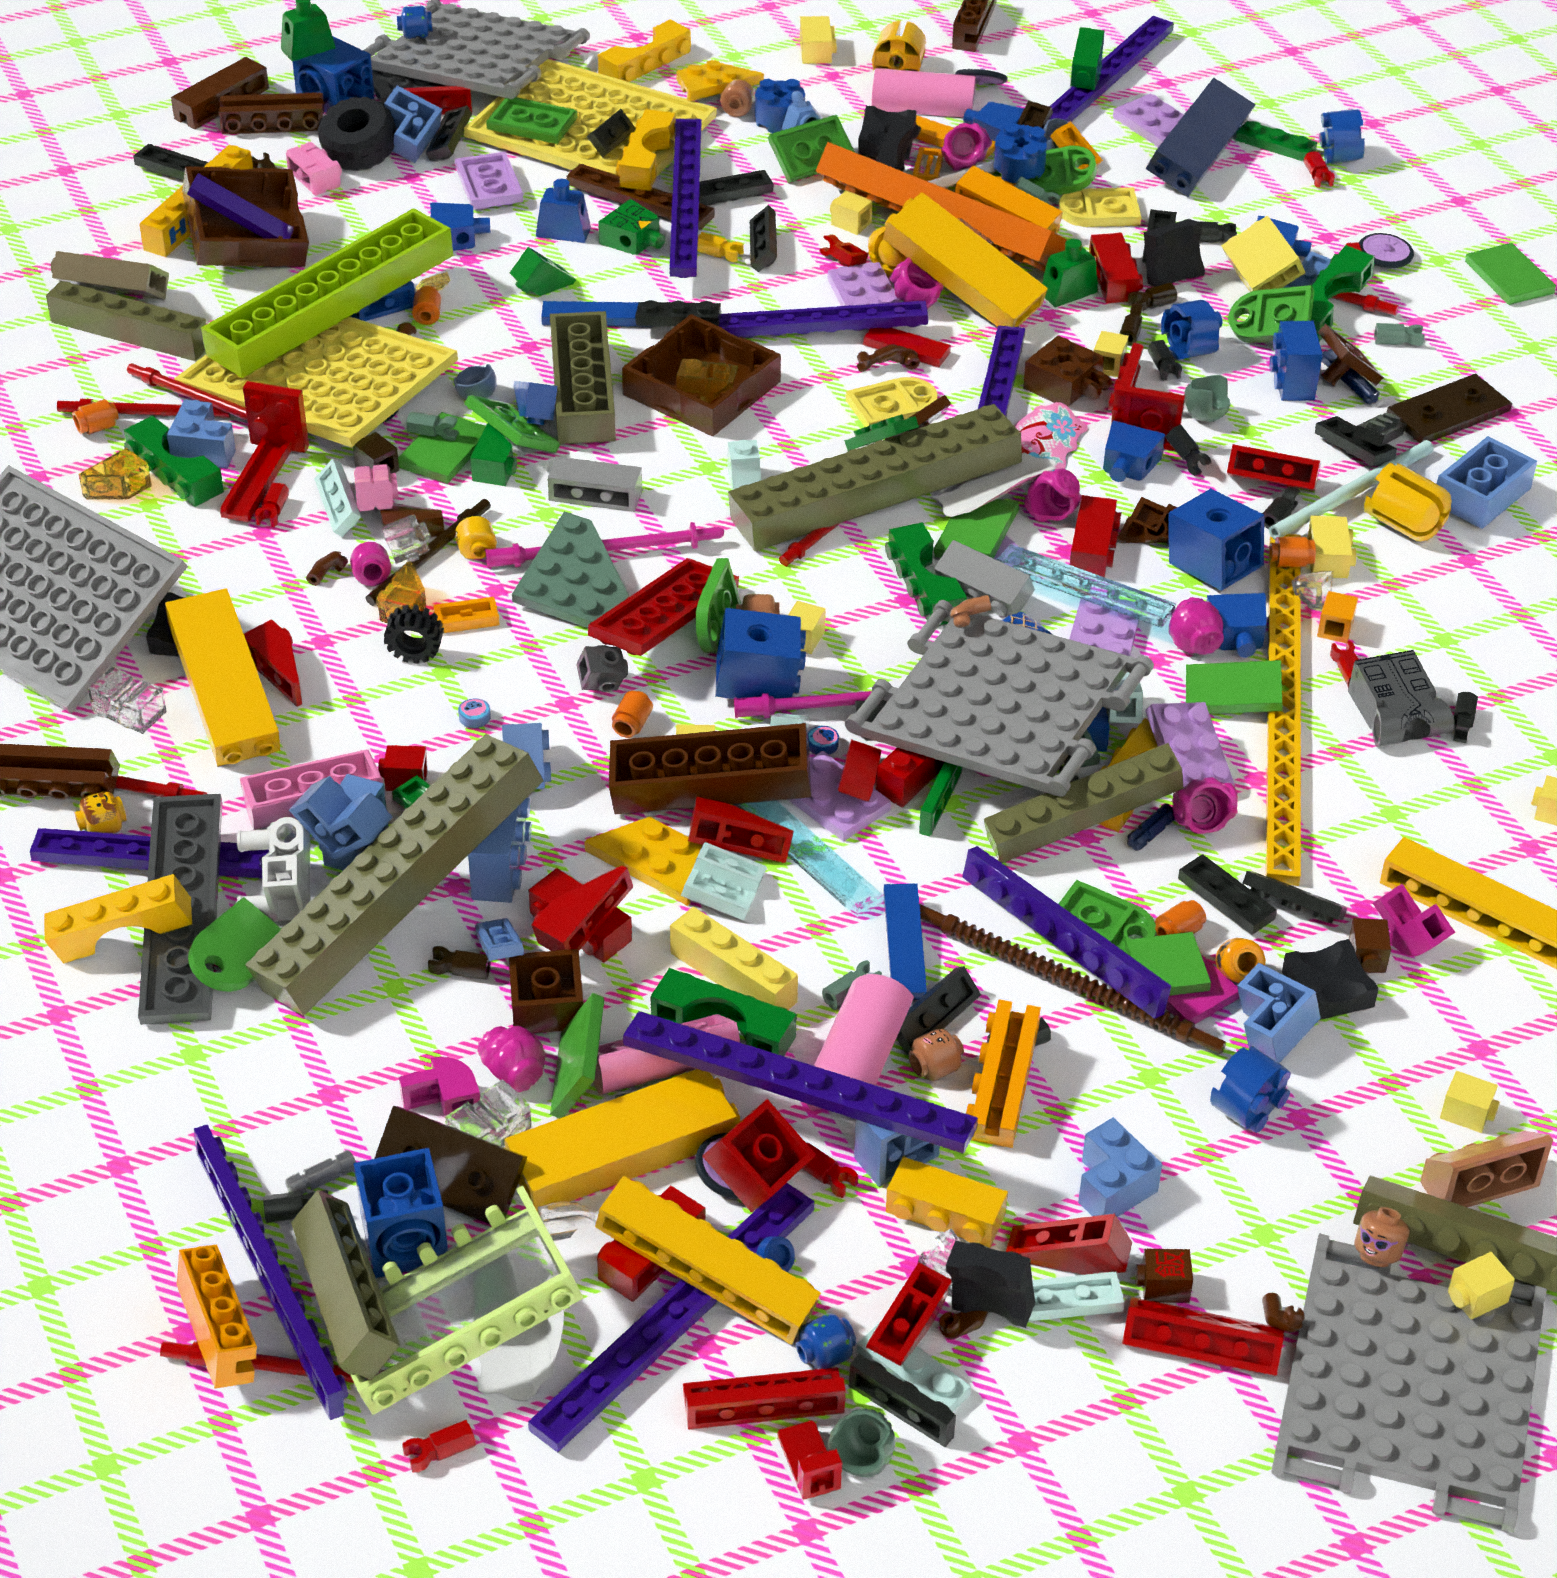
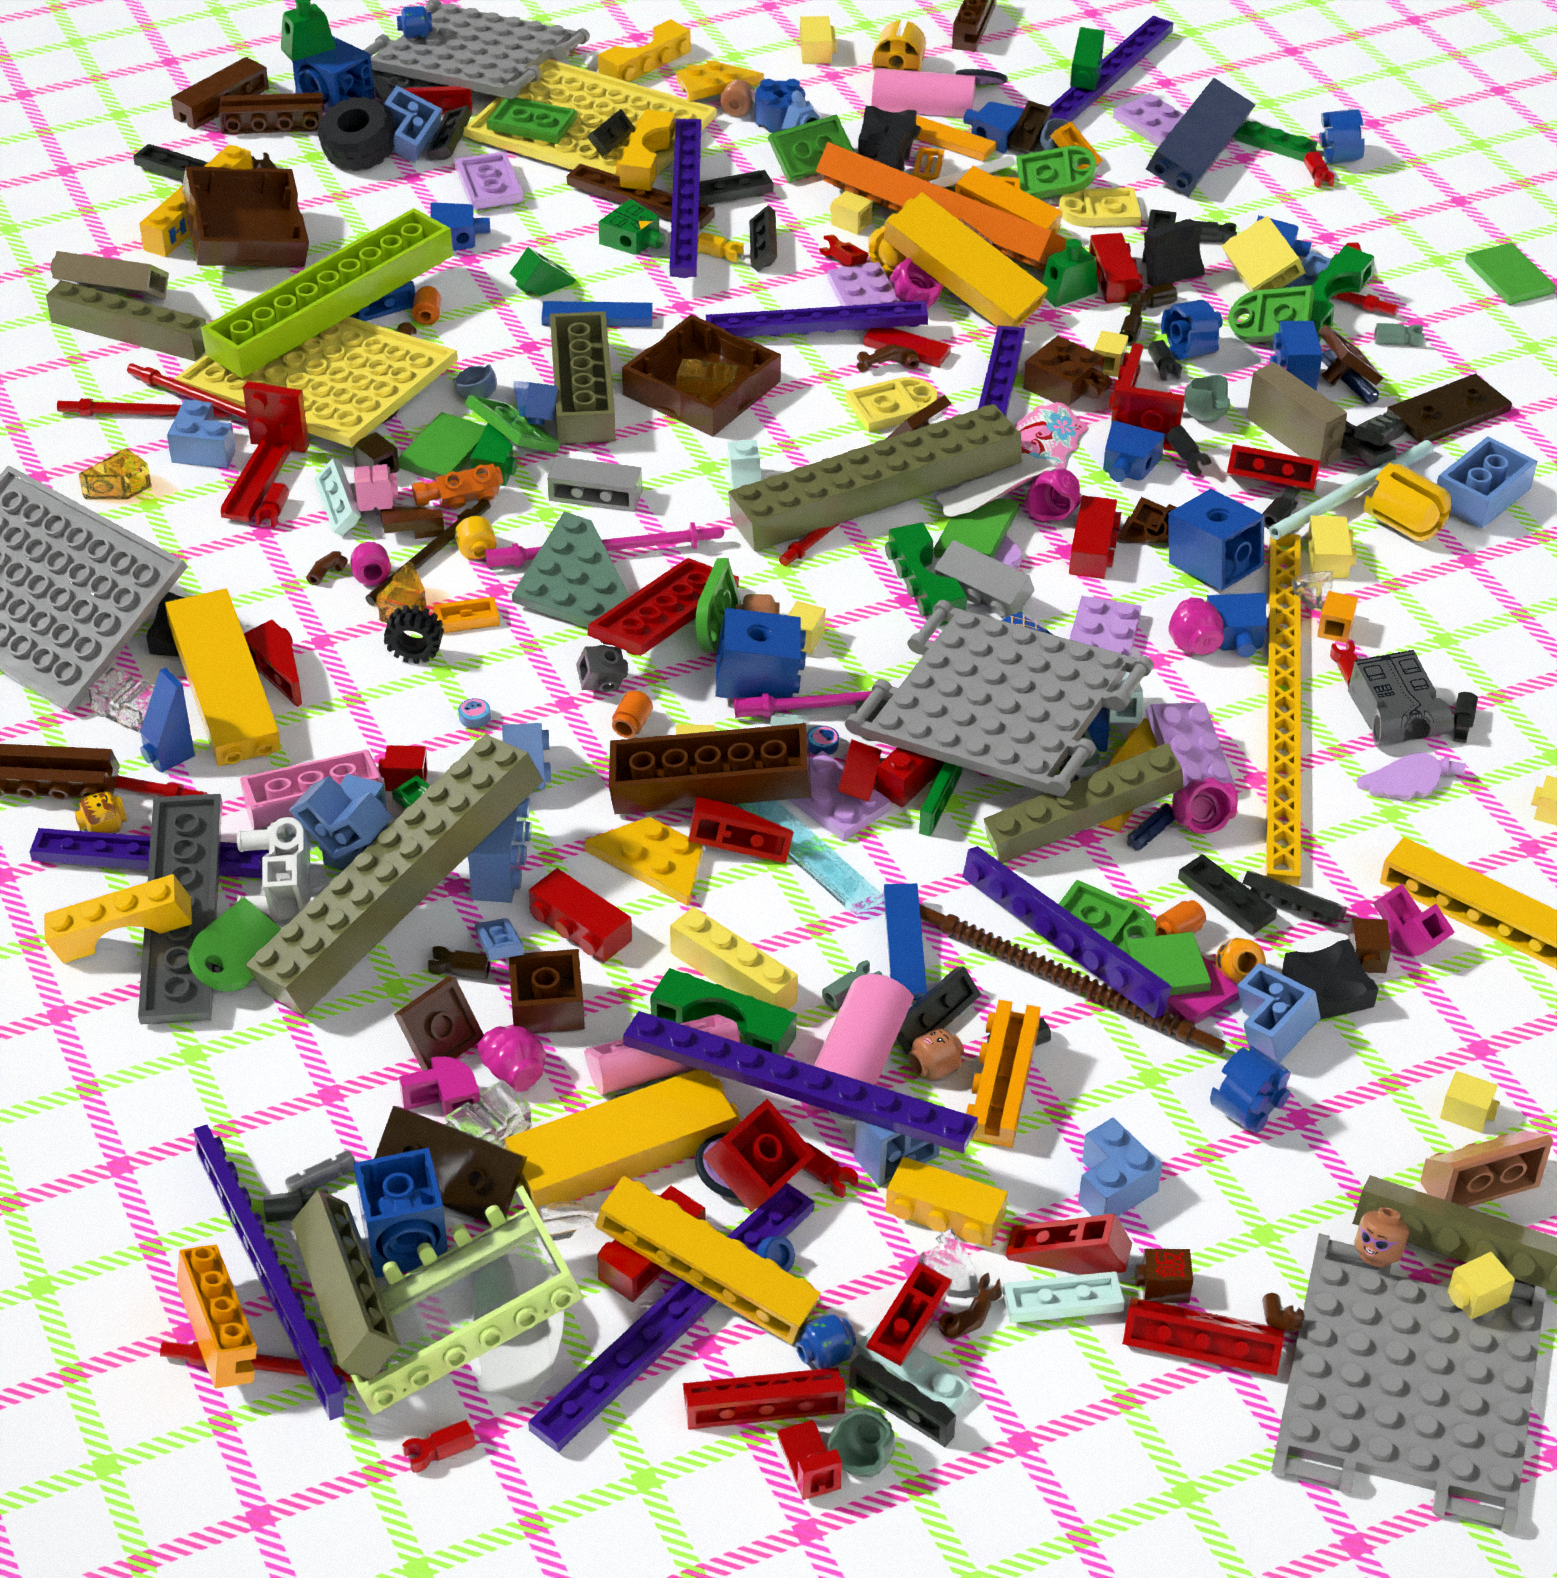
orange brick [72,399,119,435] -> none
green arch [124,415,224,507] -> none
dark purple tile [187,173,293,239] -> none
bright pink brick [286,142,342,196] -> none
clear brick [381,514,431,564] -> none
sand green bar [406,412,459,441] -> none
clear yellow tile [416,272,451,291] -> none
red slope [531,865,633,951] -> none
blue torso [536,178,591,243] -> none
bright green tile [550,993,604,1118] -> none
pearl dark grey plate [635,300,722,327] -> none
light aqua slope [681,842,767,920] -> none
green plate [844,414,919,451] -> none
dark pink hair [941,123,992,171] -> none
black brick [945,1240,1035,1328] -> none
nougat arm [950,595,991,628] -> none
blue brick [994,122,1047,183] -> none
clear light blue tile [997,544,1176,628] -> none
sand green bar [1015,177,1060,206] -> none
bright green tile [1186,660,1283,714] -> none
orange brick [1269,537,1316,567] -> none
lavender wheel [1359,233,1414,268] -> none
none -> blue slope [140,667,195,773]
none -> reddish brown tile [394,976,484,1071]
none -> orange brick [411,464,503,509]
none -> dark tan brick [1246,362,1347,469]
none -> lavender animal [1356,752,1466,800]

